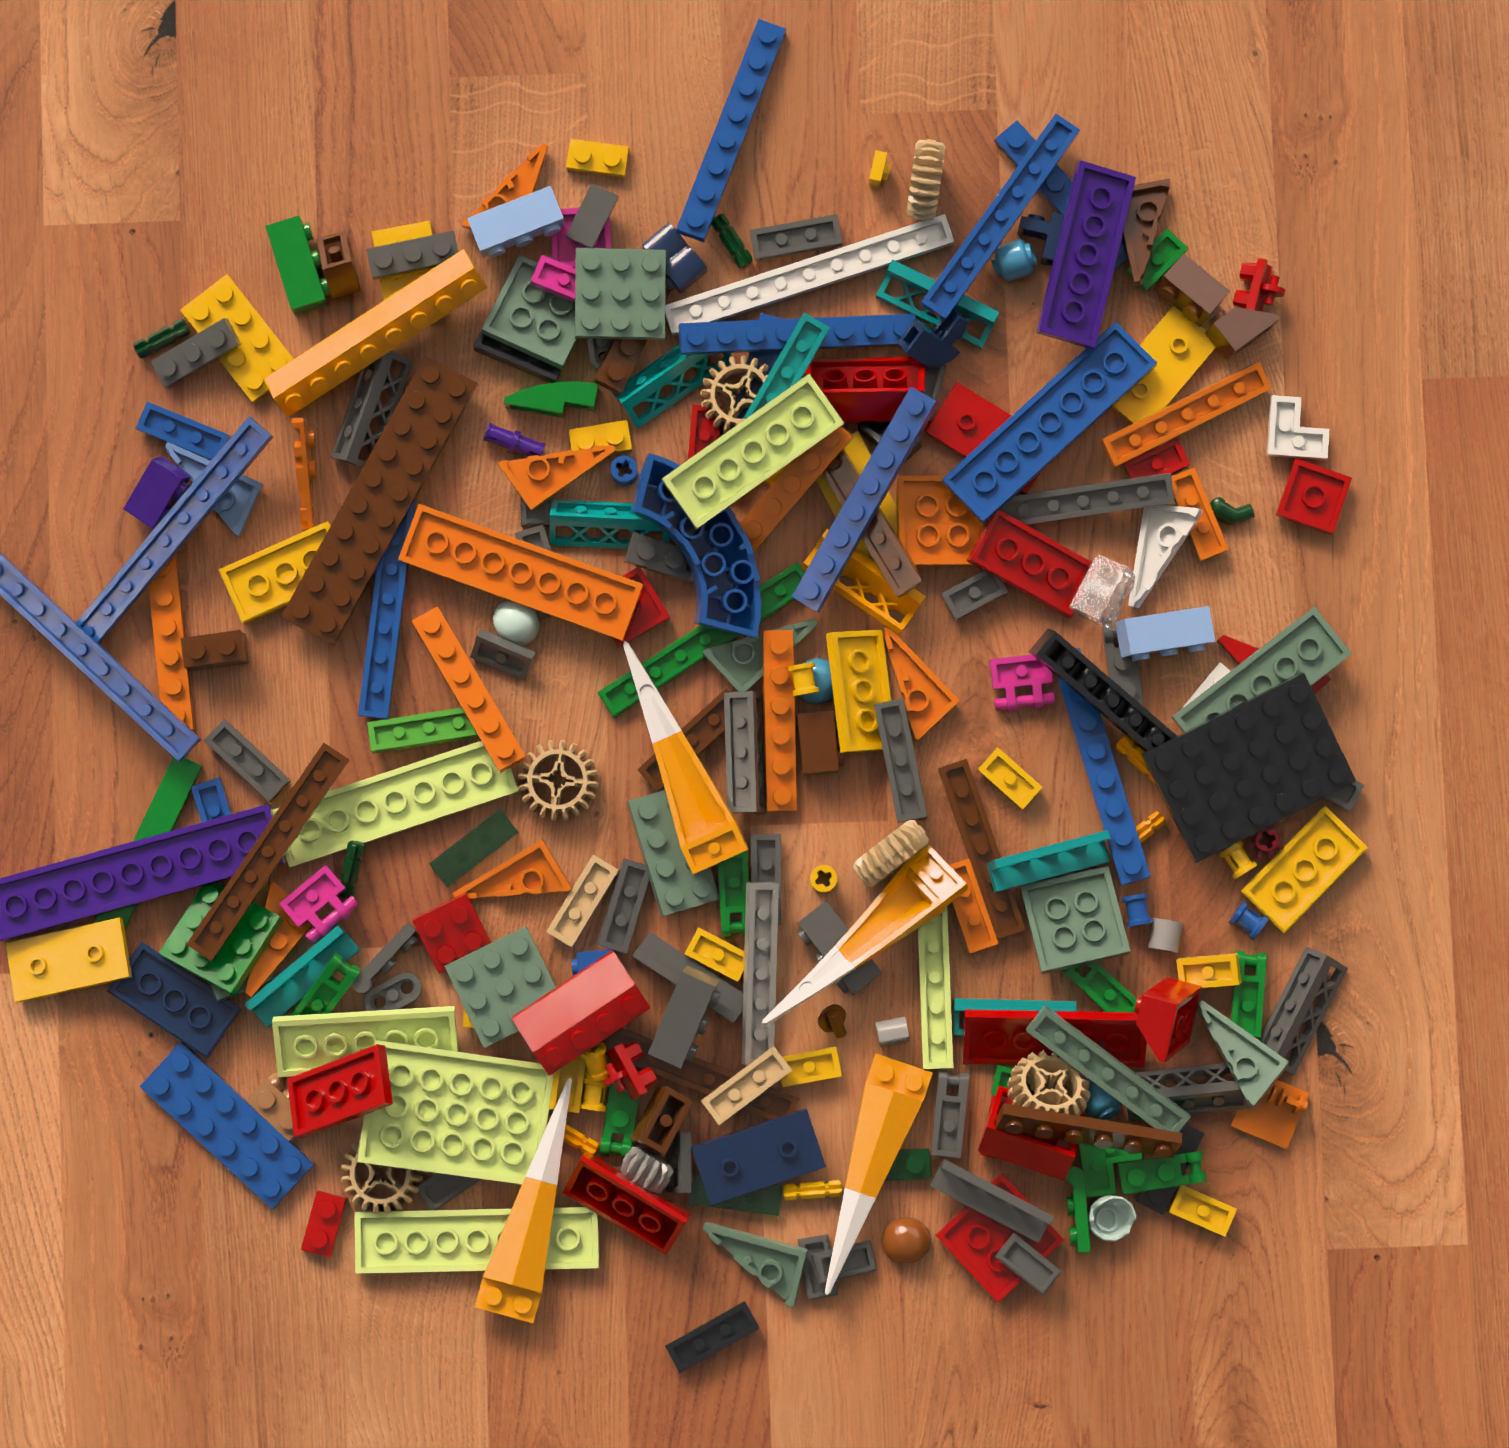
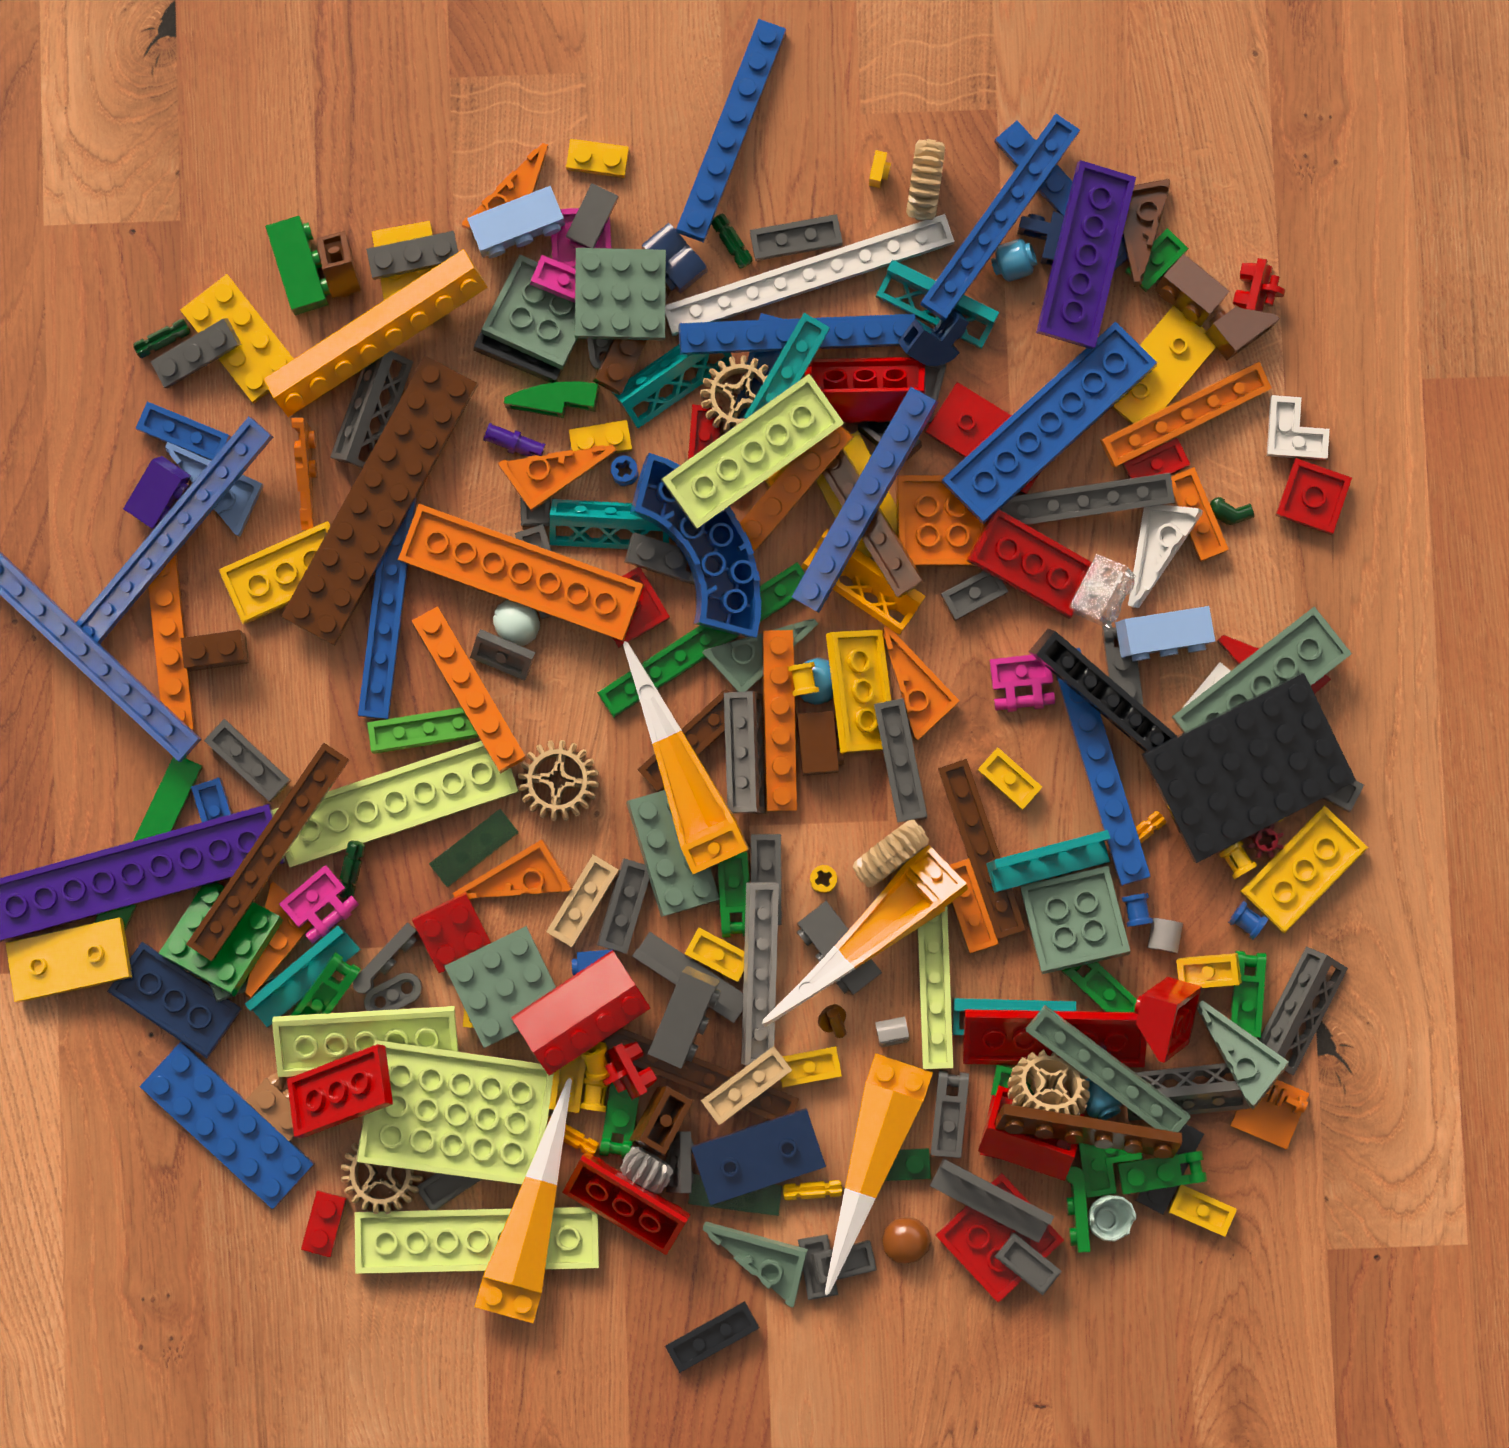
light orange axle [1115,736,1156,784] -> none

